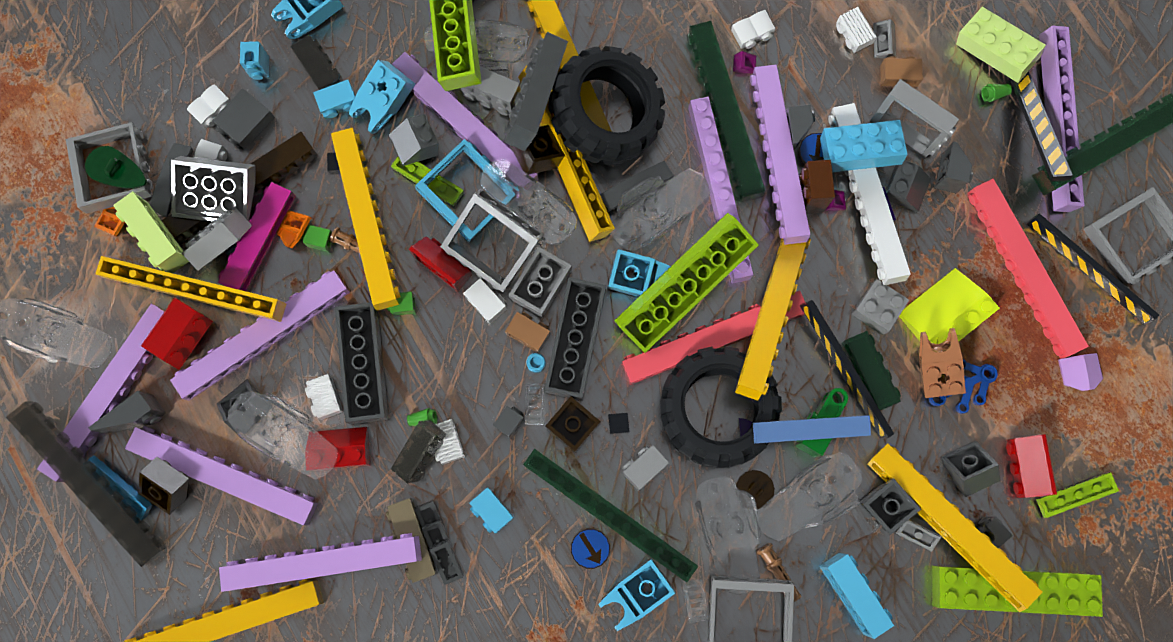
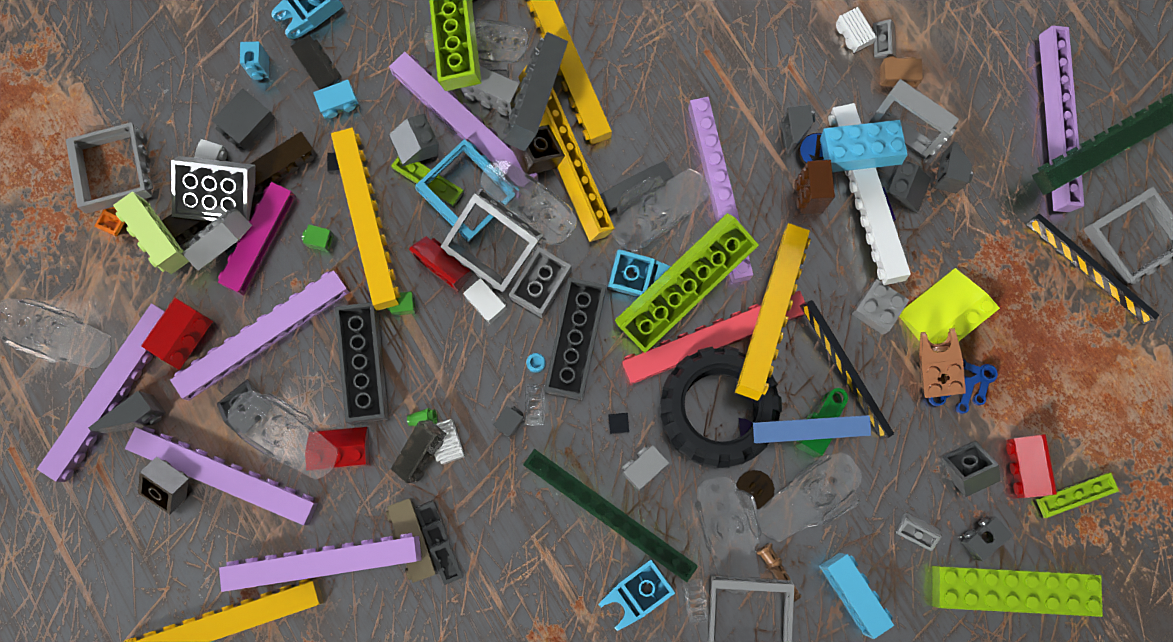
clear smoke brick [6,401,165,567] -> none
dark azure plate [84,456,152,521] -> none
dark green shield [85,146,147,189] -> none
yellow brick [95,256,286,322] -> none
dark grey slope [150,143,193,217] -> none
white brick [187,84,230,128] -> none
orange slope [276,210,311,249] -> none
white brick [305,374,343,420] -> none
medium nougat pin [329,227,360,253] -> none
medium azure brick [349,60,415,134] -> none
medium azure brick [470,487,514,533] -> none
medium nougat brick [505,312,551,353] -> none
dark brown brick [545,396,601,453] -> none
black tyre [548,46,665,165] -> none
blue piece [571,529,610,569] -> none
clear green brick [687,21,766,202] -> none
white brick [731,10,775,49] -> none
magenta slope [733,51,757,74] -> none
lavender brick [750,65,810,245] -> none
magenta slope [825,190,846,211] -> none
clear green brick [842,331,901,411] -> none
dark grey slope [860,478,921,535] -> none
yellow brick [868,444,1042,612] -> none
yellowish green brick [956,7,1046,83] -> none
coral brick [967,178,1089,359] -> none
bright green cone [981,84,1012,102] -> none
tile [1009,71,1073,181] -> none
lavender slope [1058,353,1103,391] -> none

